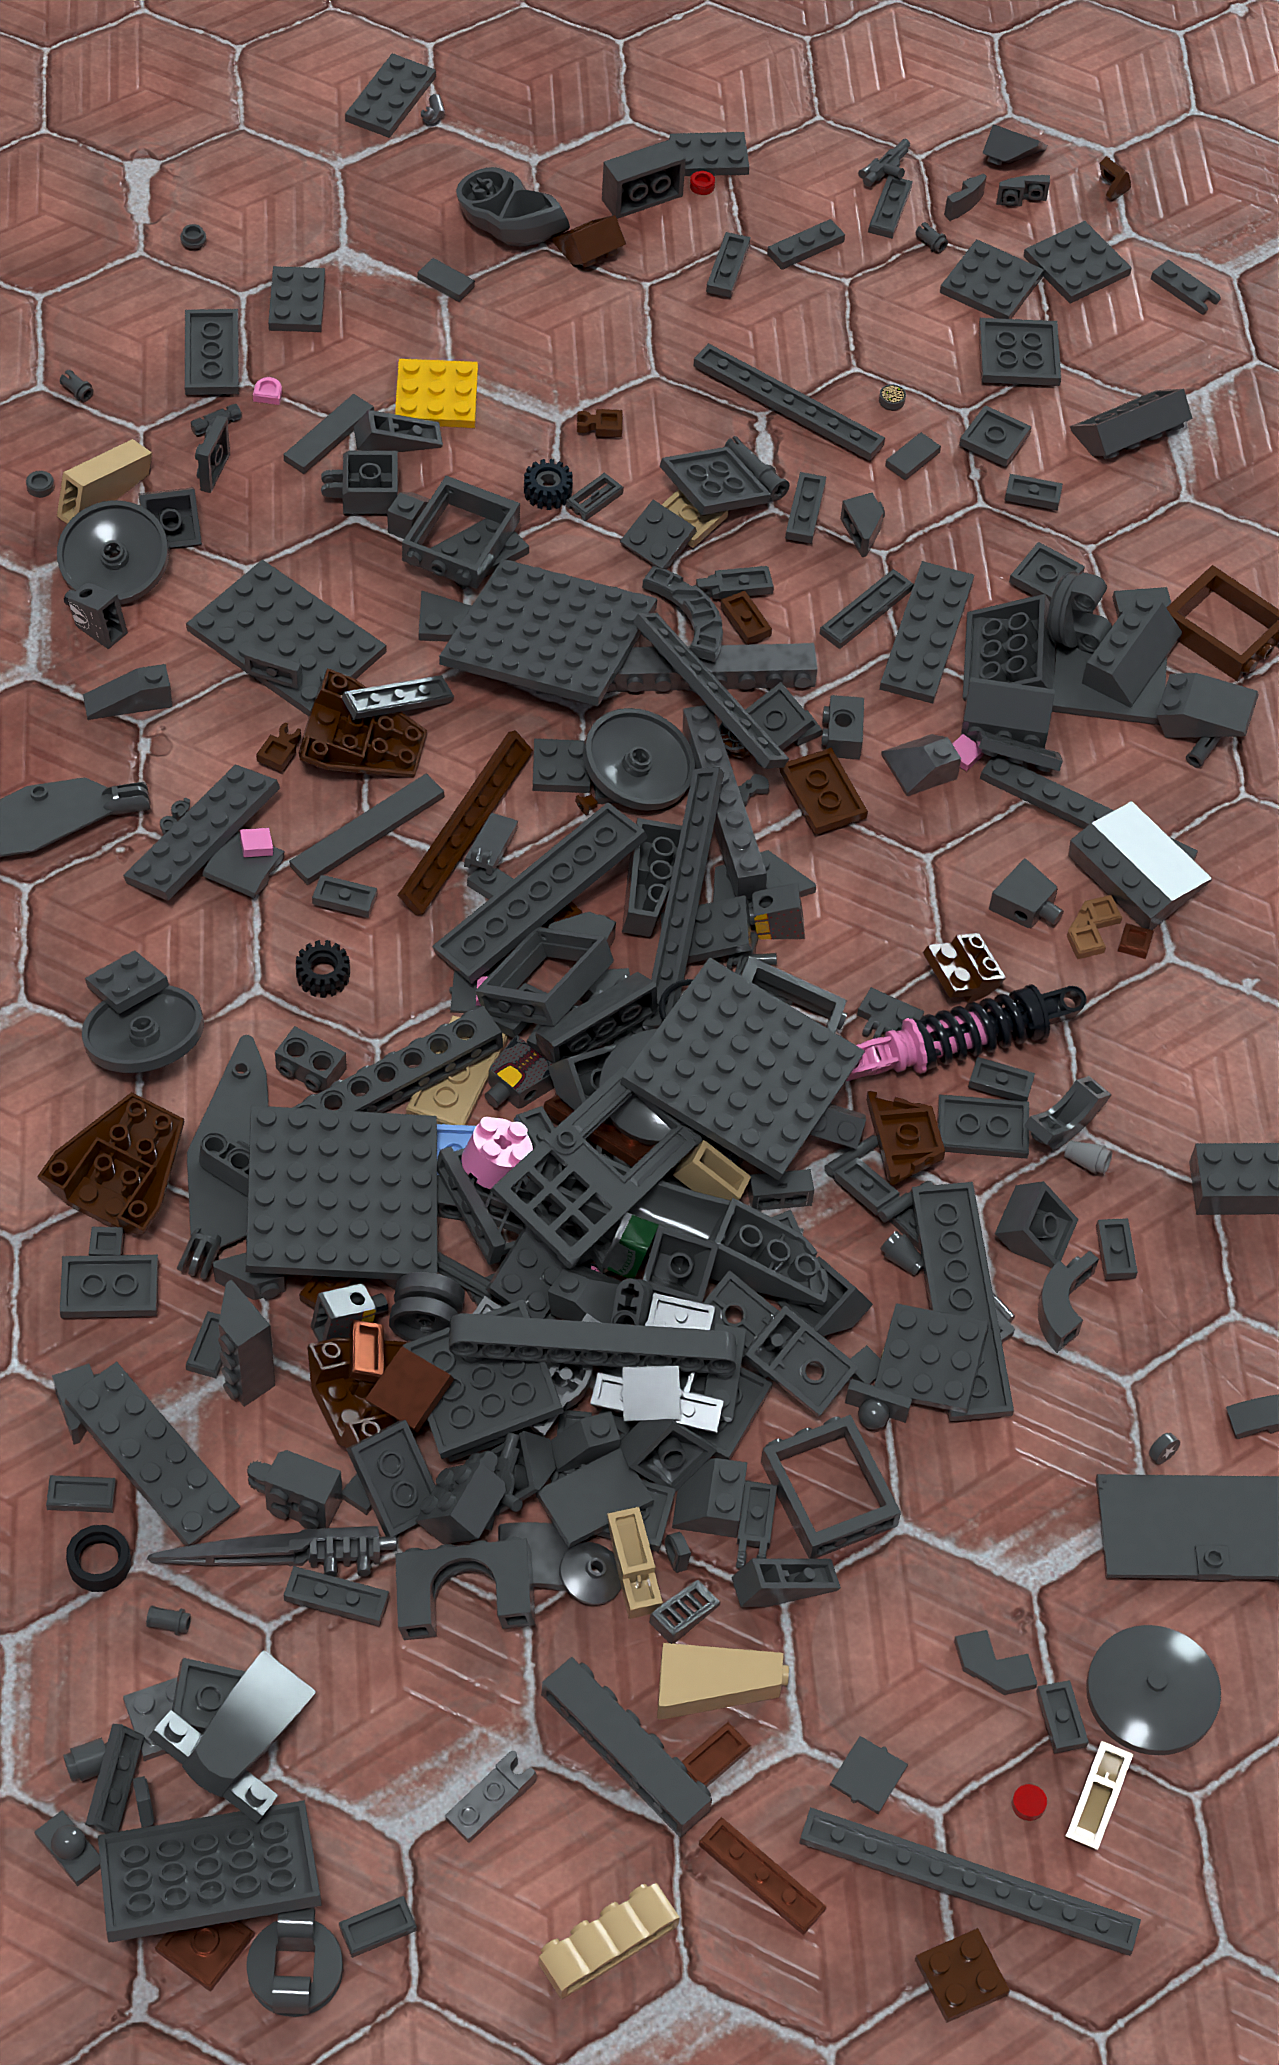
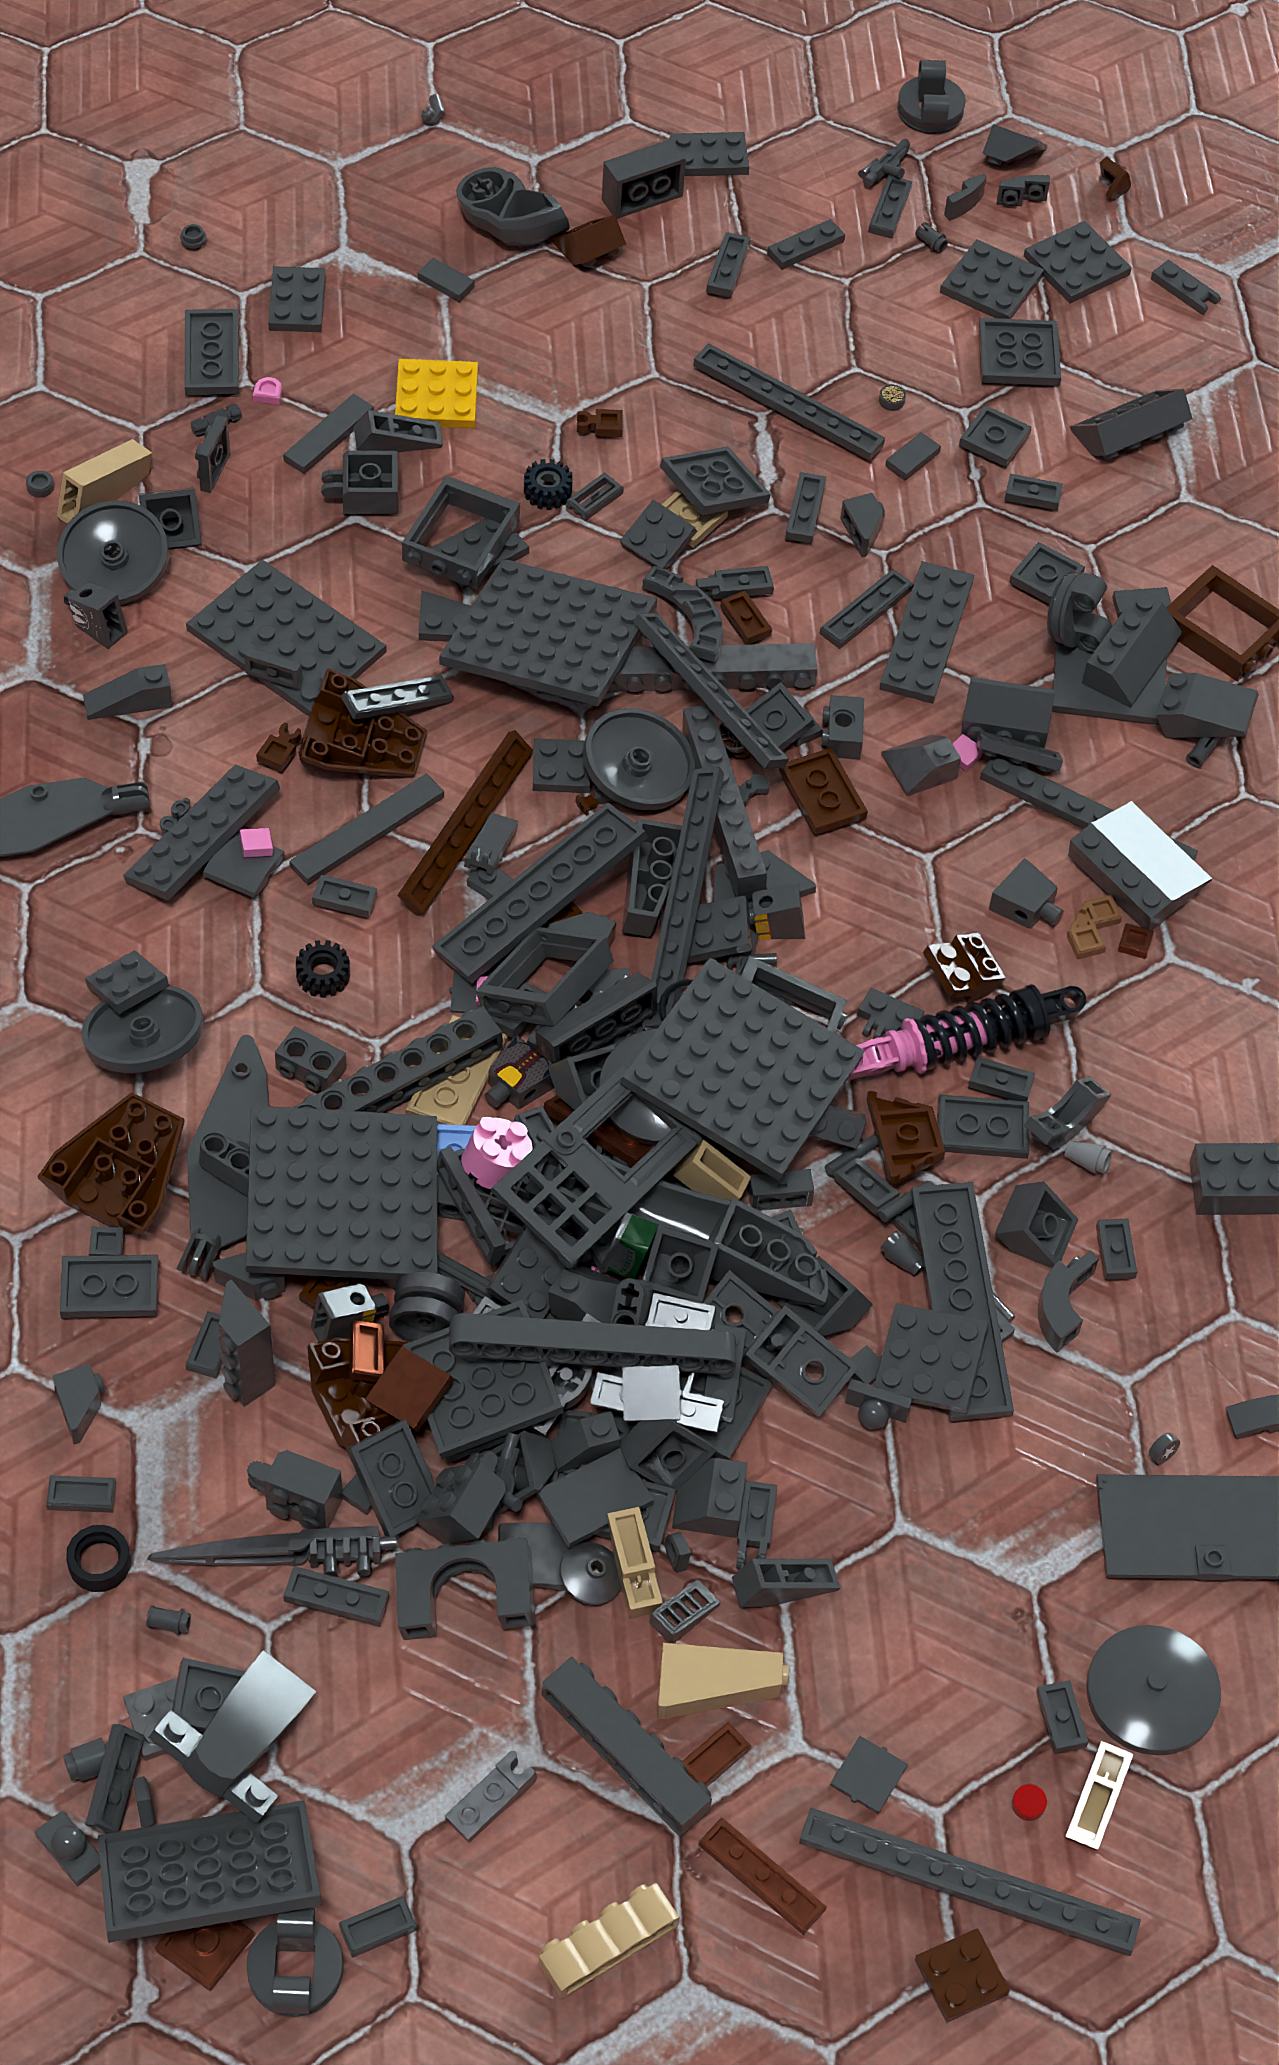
dark grey pin [60,370,94,402] -> none
dark grey plate [64,1361,240,1546] -> none
dark grey plate [345,53,436,138] -> none
dark grey slope [387,492,430,539] -> none
red tile [690,171,715,195] -> none
dark grey pin [724,436,790,500] -> none
dark grey window [761,1415,901,1559] -> none
dark grey tile [954,1630,1038,1695] -> none
dark grey slope [963,594,1055,701] -> none
none -> dark grey piece [897,60,966,133]

